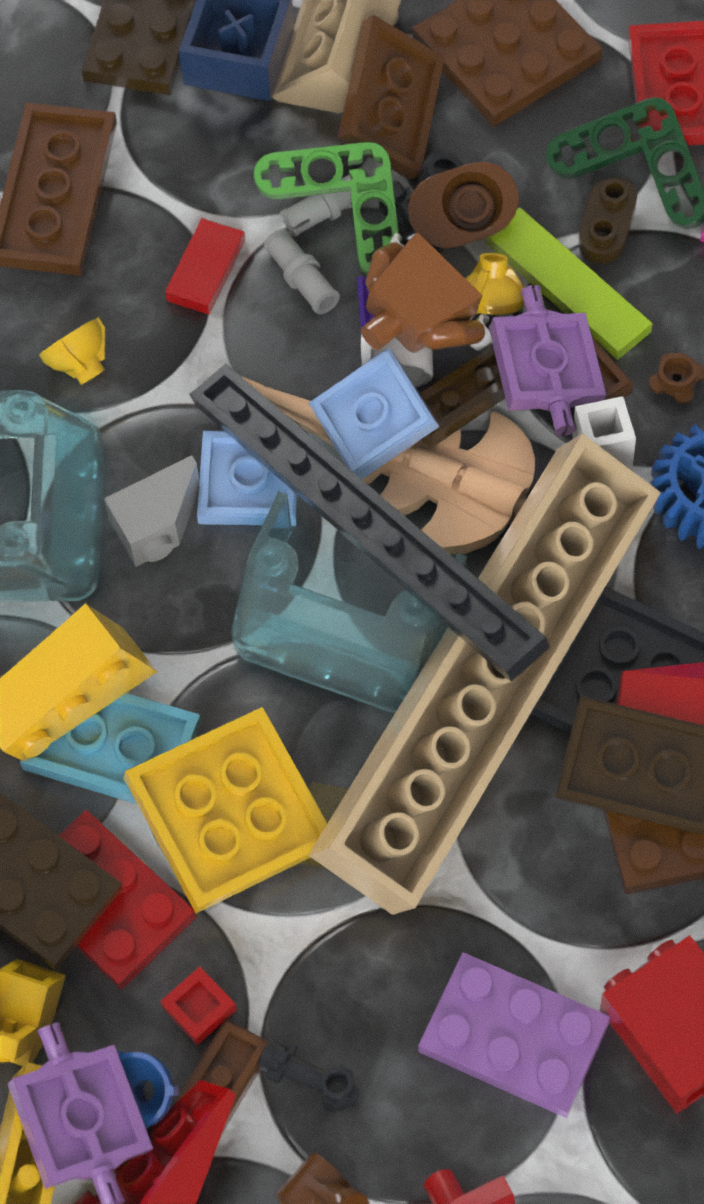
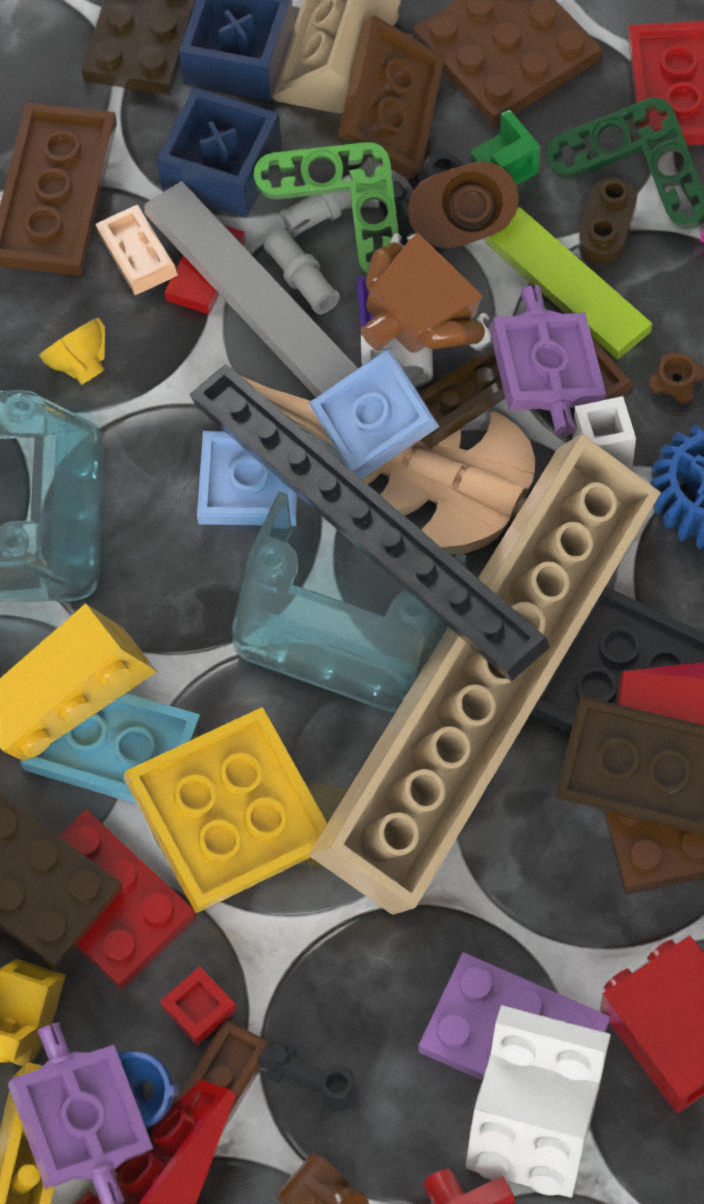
light grey slope [104,455,199,567] -> none
yellow piece [465,253,525,315] -> none
none -> light nougat plate [96,205,178,295]
none -> light grey tile [144,181,358,397]
none -> dark blue brick [156,87,282,218]
none -> white bracket [465,1005,610,1198]
none -> green panel [471,110,540,186]

